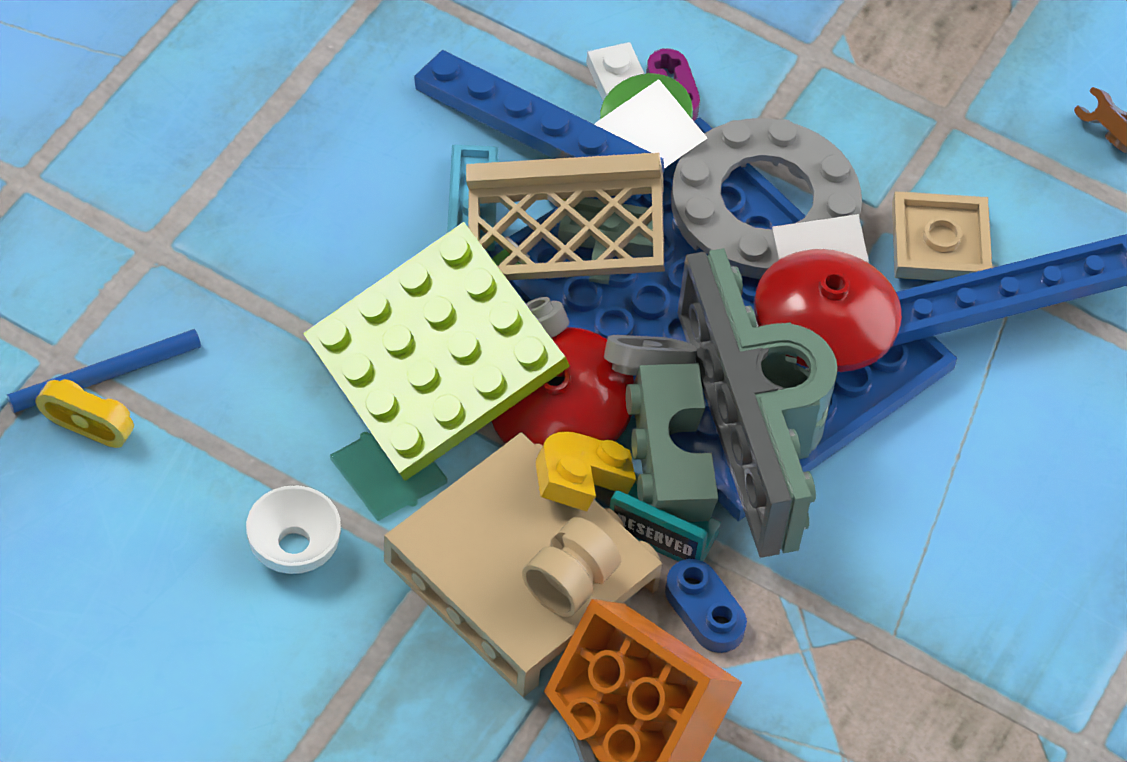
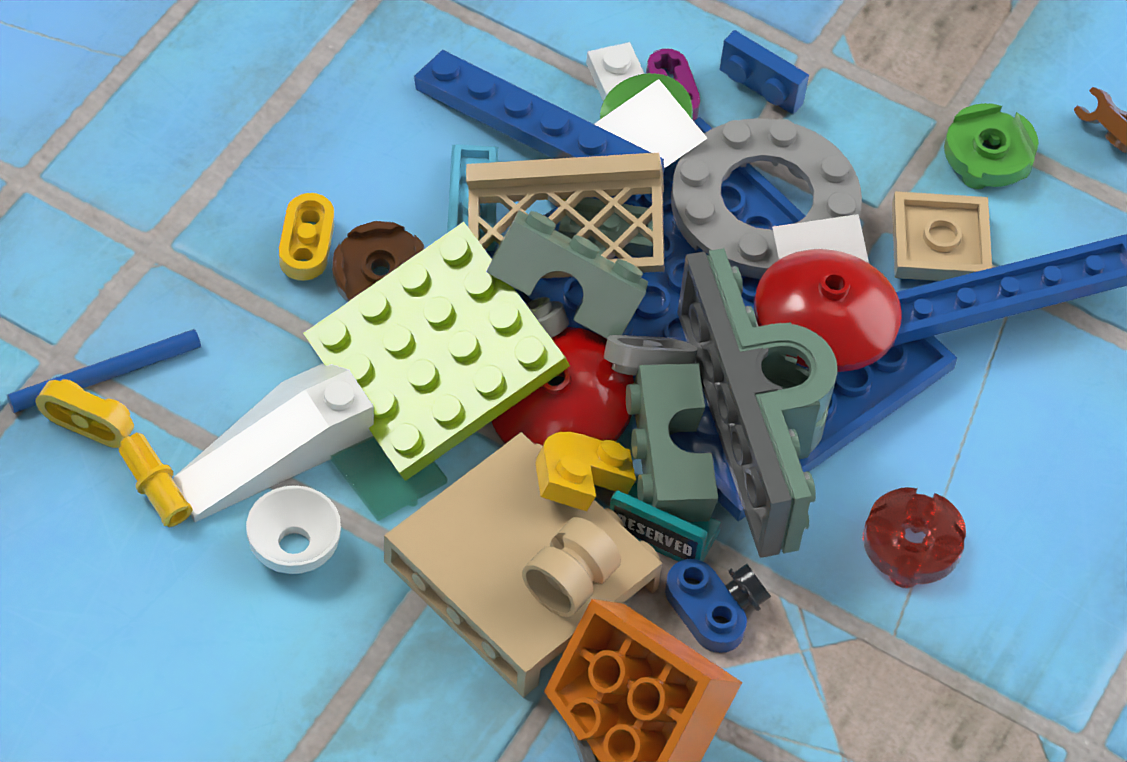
none -> yellow axle [119,432,193,527]
none -> white wedge [172,363,374,522]
none -> yellow plate [279,193,334,281]
none -> reddish brown plate [332,221,425,302]
none -> sand green arch [486,210,648,338]
none -> blue plate [719,30,809,115]
none -> black plate [725,563,771,611]
none -> clear red plate [862,487,966,588]
none -> bright green plate [944,103,1039,189]

